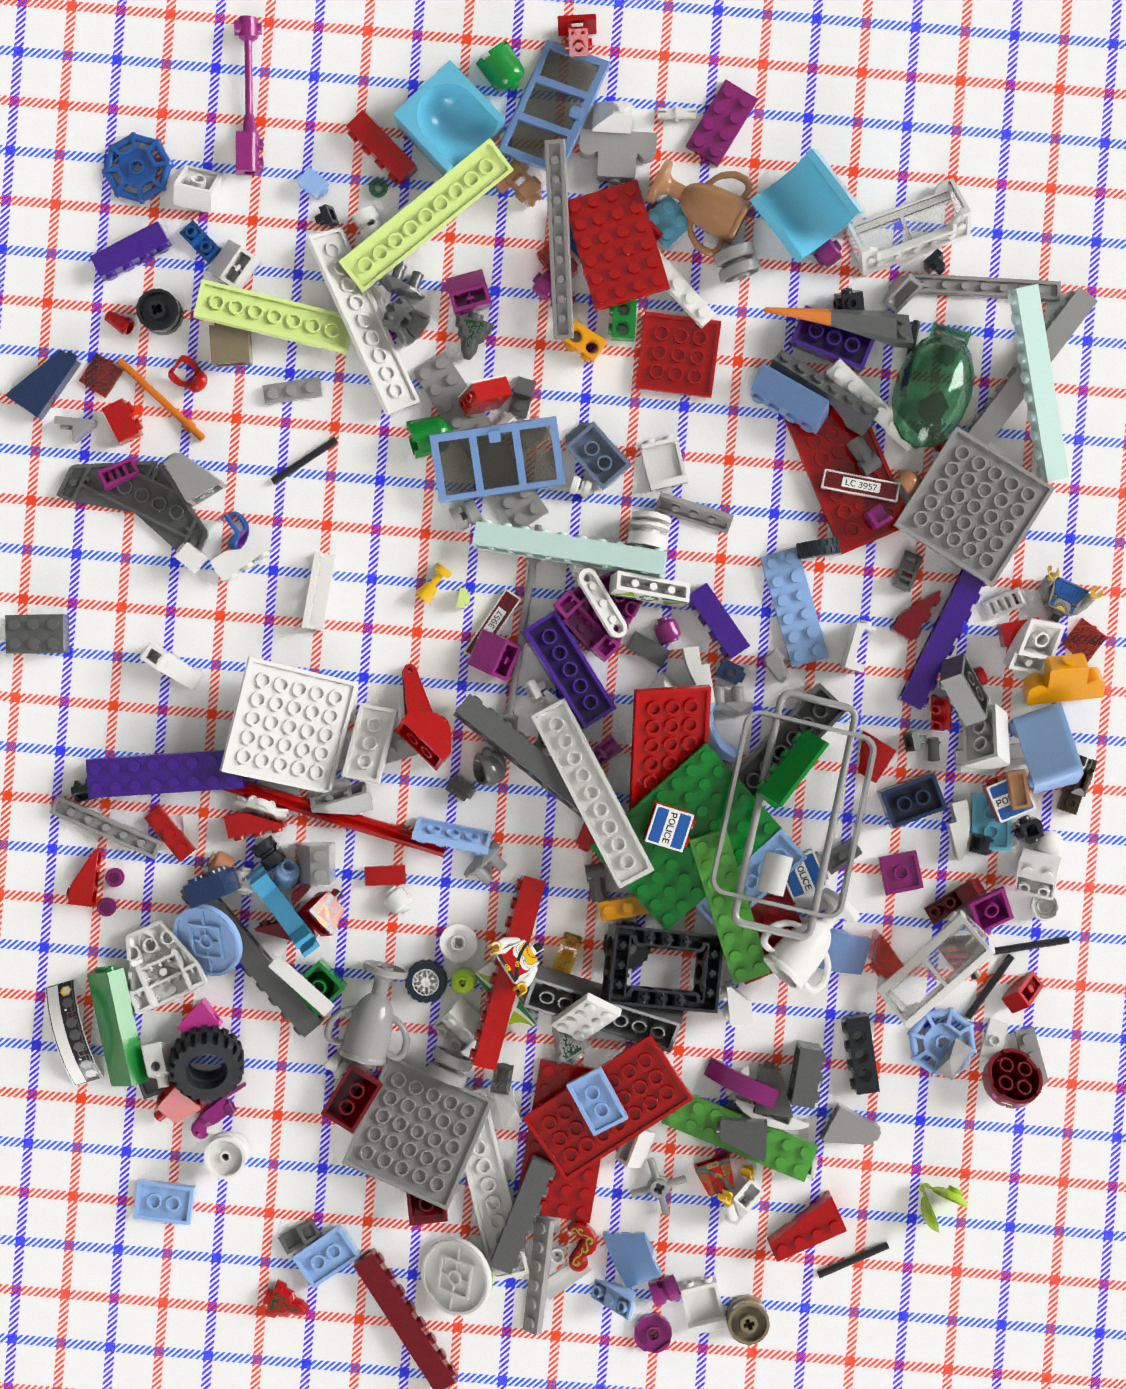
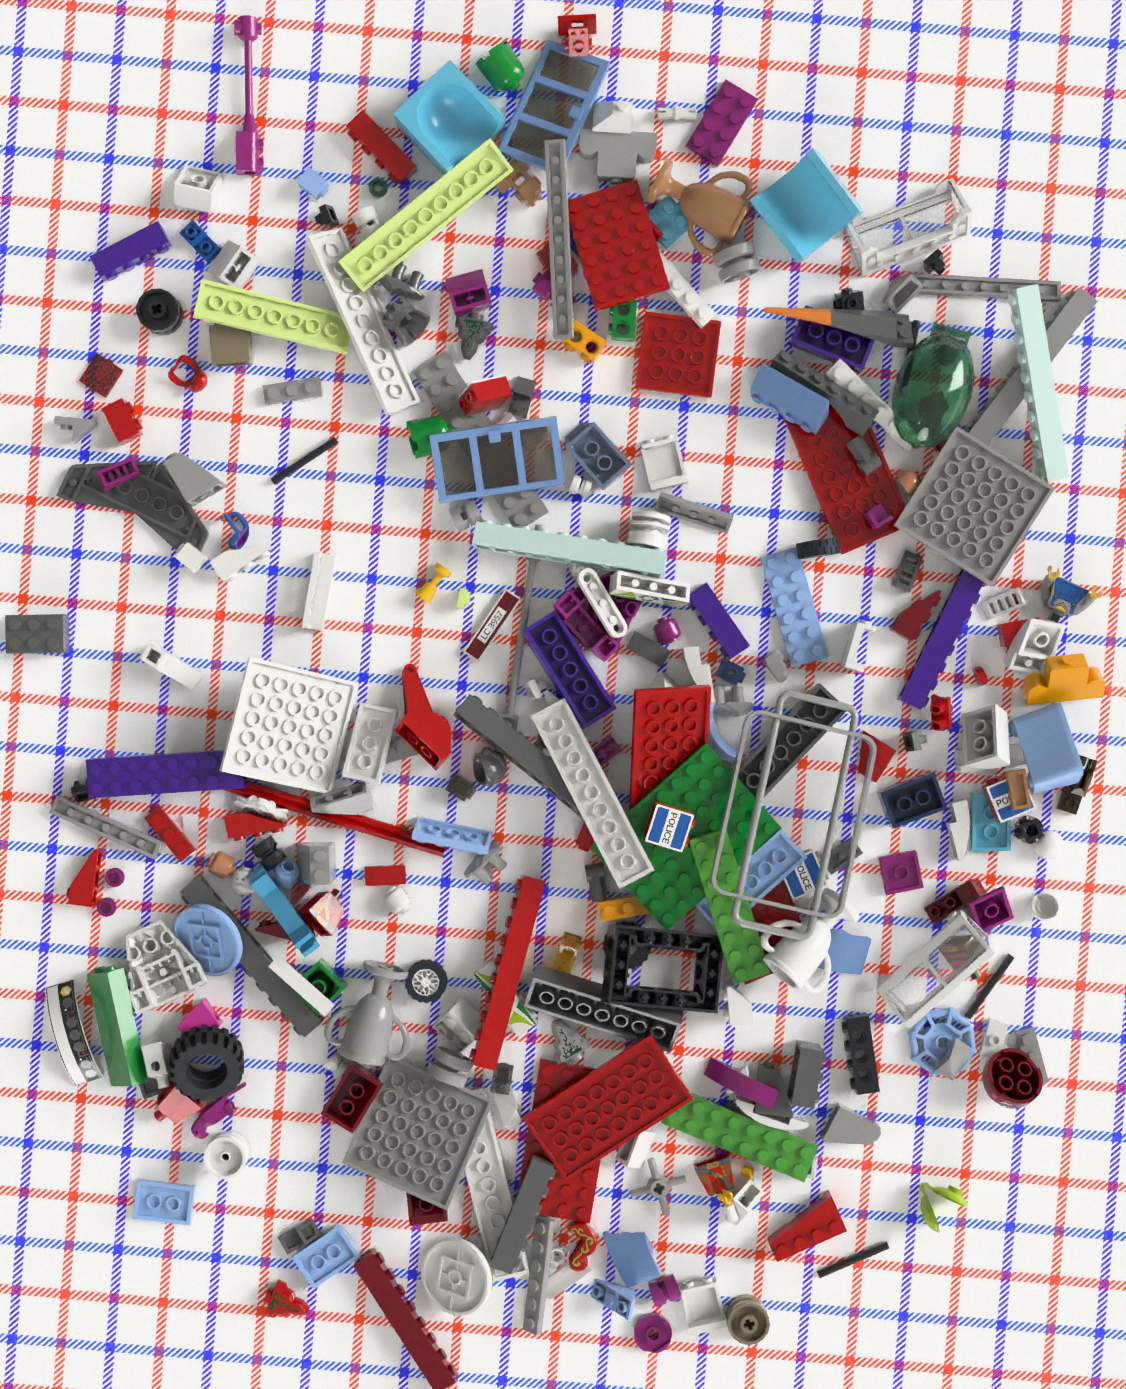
dark blue slope [5,350,81,420] -> none
blue plate [101,132,174,204] -> none
red cone [105,311,135,335] -> none
orange bar [117,358,206,442] -> none
dark blue brick [183,865,241,909] -> none
white dish [439,924,478,962] -> none
lime head [451,967,477,994] -> none
magenta slope [467,628,523,681] -> none
torso [487,937,544,997] -> none
white plate [550,993,622,1041] -> none
light blue plate [566,1066,628,1136] -> none
dark grey slope [716,1116,767,1162] -> none
green slope [755,730,829,808] -> none
white brick [756,852,793,897] -> none
magenta head [813,239,843,268] -> none
tile [821,469,901,503] -> none
clear red slope [868,929,904,979] -> none
dark grey pin [925,737,941,762] -> none
brick [939,653,989,727] -> none
black tile [969,832,994,856] -> none
black bar [994,936,1070,955] -> none
red slope [1001,971,1044,1014] -> none
white slope [1014,848,1062,901] -> none
clear red piece [1061,618,1107,663] -> none

